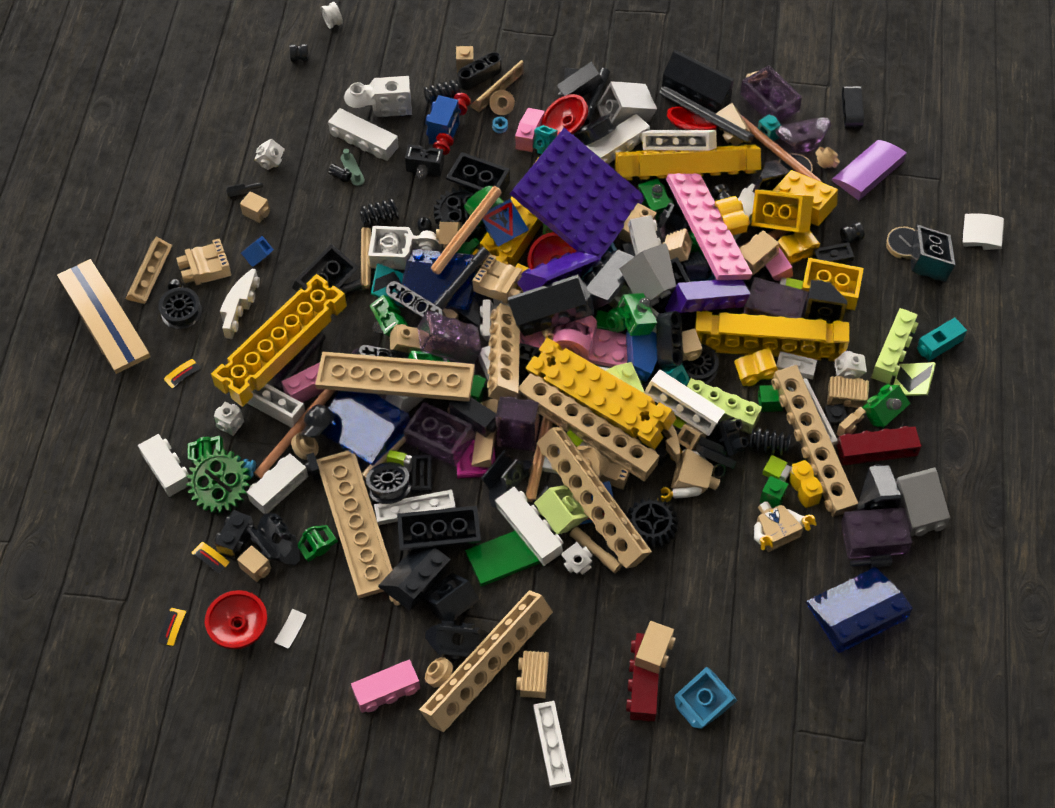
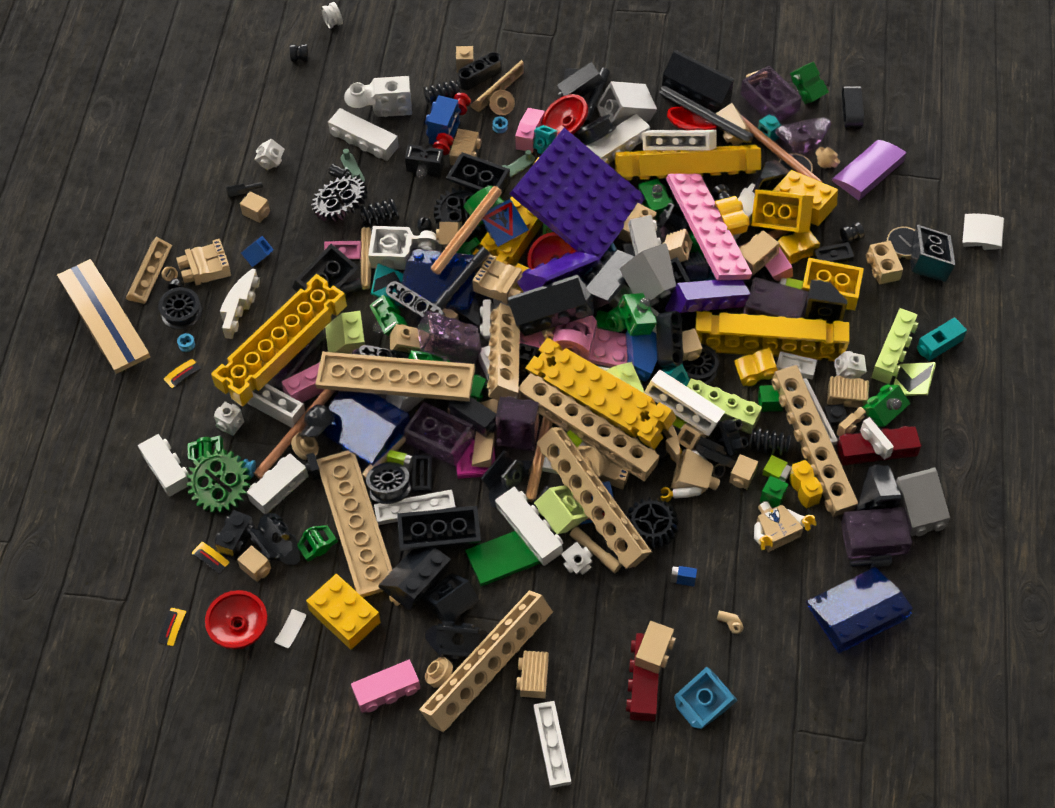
none -> tan hinge [161,267,178,281]
none -> dark azure bush [177,333,195,352]
none -> yellow brick [306,573,381,650]
none -> black gear [311,175,368,222]
none -> bright pink slope [324,241,361,259]
none -> yellowish green slope [325,311,365,354]
none -> tan brick [449,129,481,165]
none -> sand green piece [502,150,535,178]
none -> blue piece [670,566,697,586]
none -> tan arm [717,610,743,634]
none -> tan brick [729,454,758,490]
none -> green piece [790,61,829,104]
none -> white plate [860,417,894,460]
none -> tan brick [866,241,903,285]

